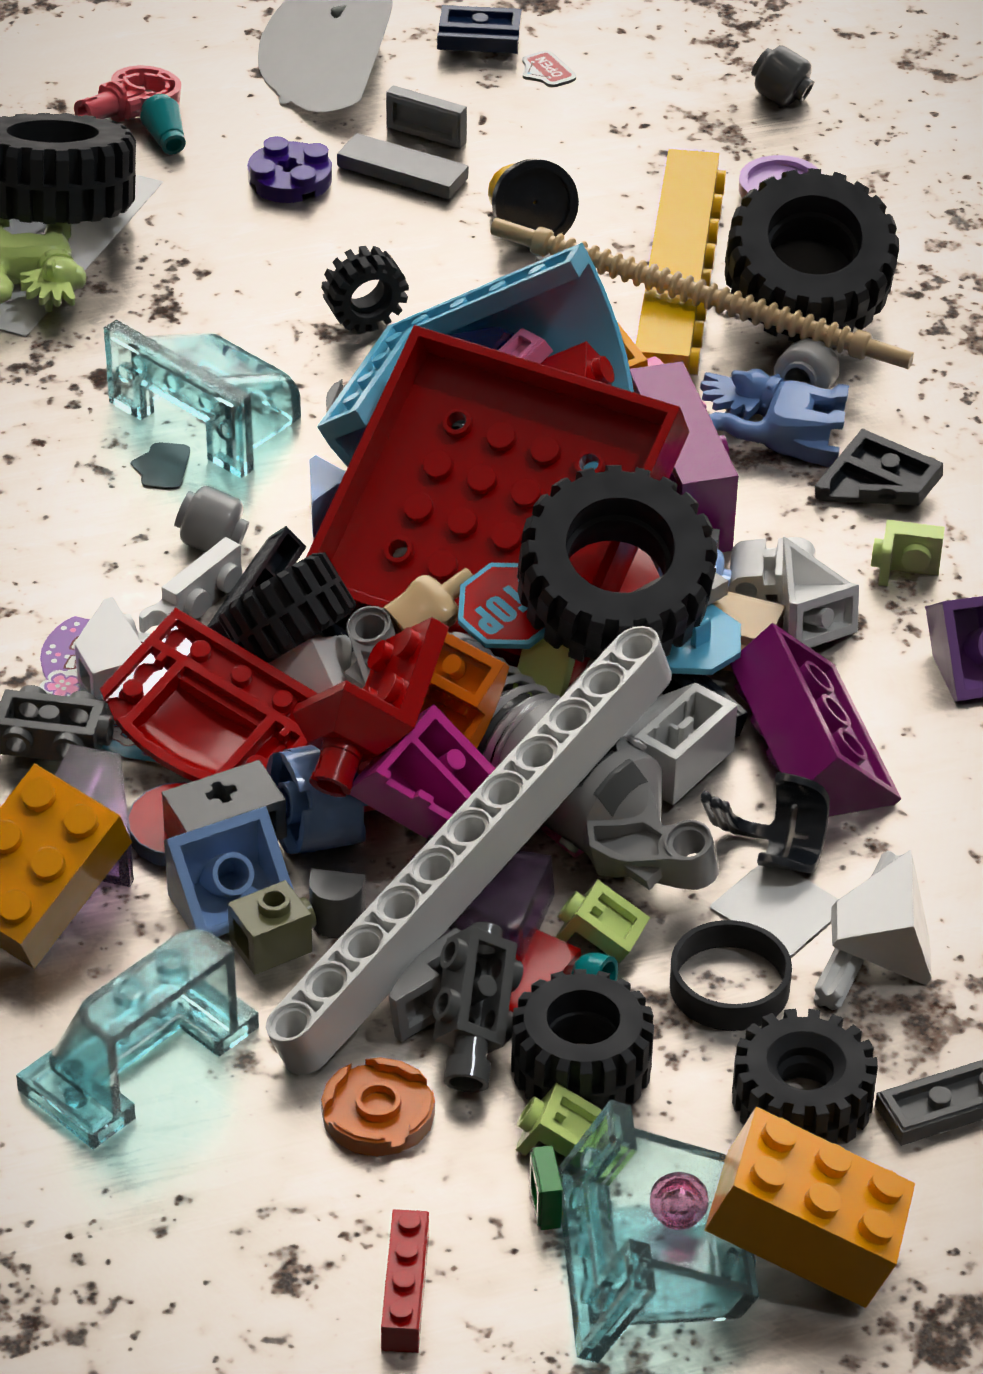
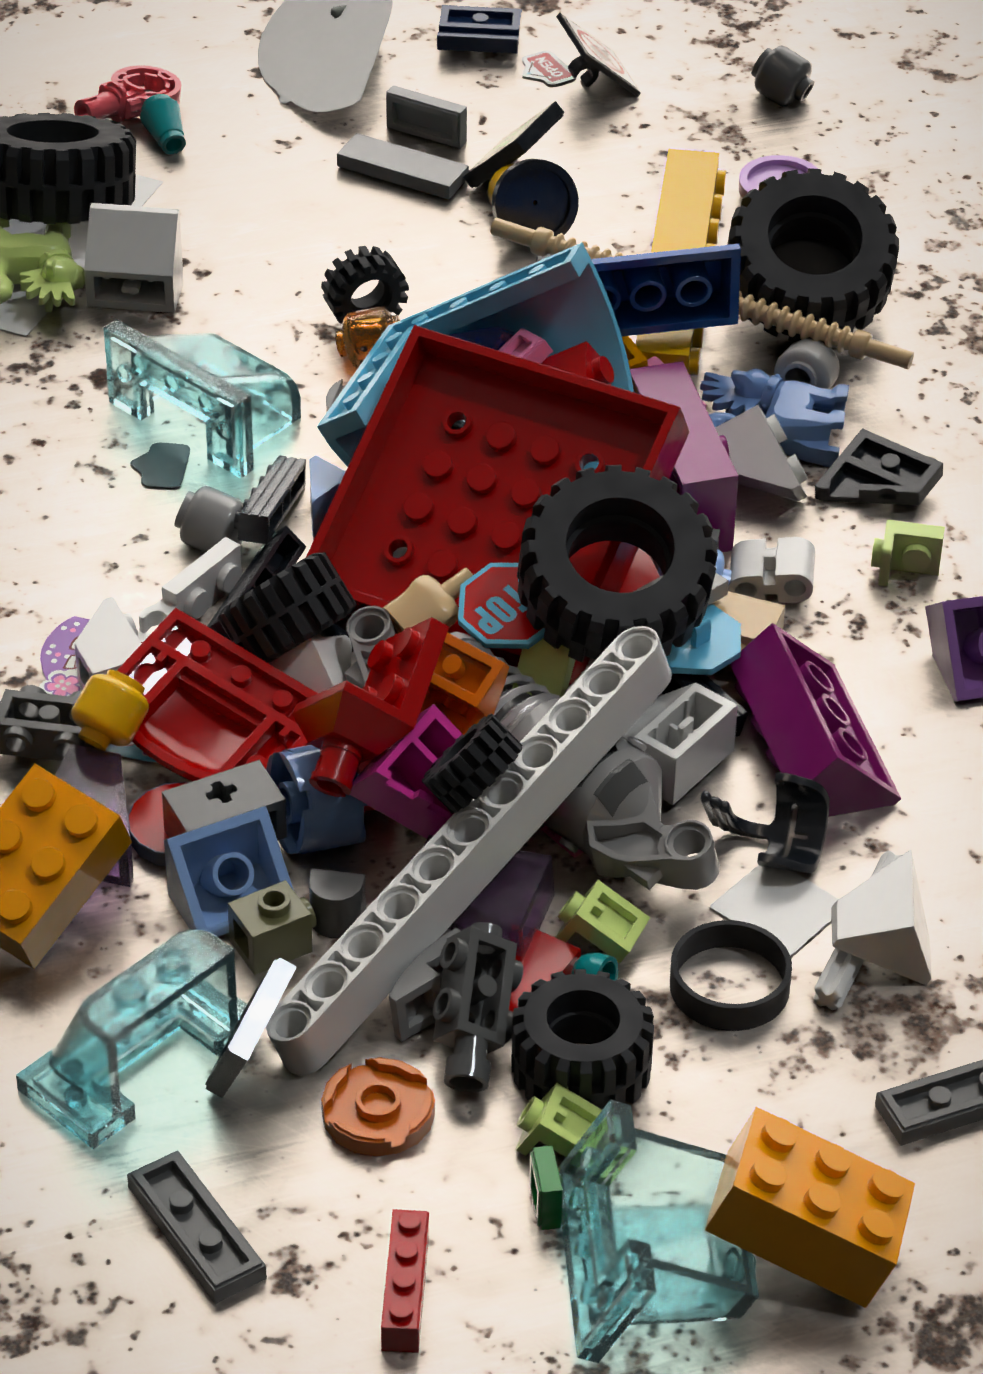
plate [247,136,332,203] -> none
clear pink plate [650,1172,709,1230] -> none
black tyre [732,1008,878,1144] -> none
white slope [781,535,859,648] -> none
none -> yellow head [71,669,149,751]
none -> white slope [84,203,184,313]
none -> dark grey tile [127,1150,267,1304]
none -> tile [205,957,297,1098]
none -> piece [234,455,307,544]
none -> clear orange head [335,306,400,369]
none -> black tyre [422,714,523,814]
none -> black tile [463,101,565,188]
none -> black piece [556,12,641,97]
none -> blue slope [591,244,741,337]
none -> white slope [715,405,808,501]

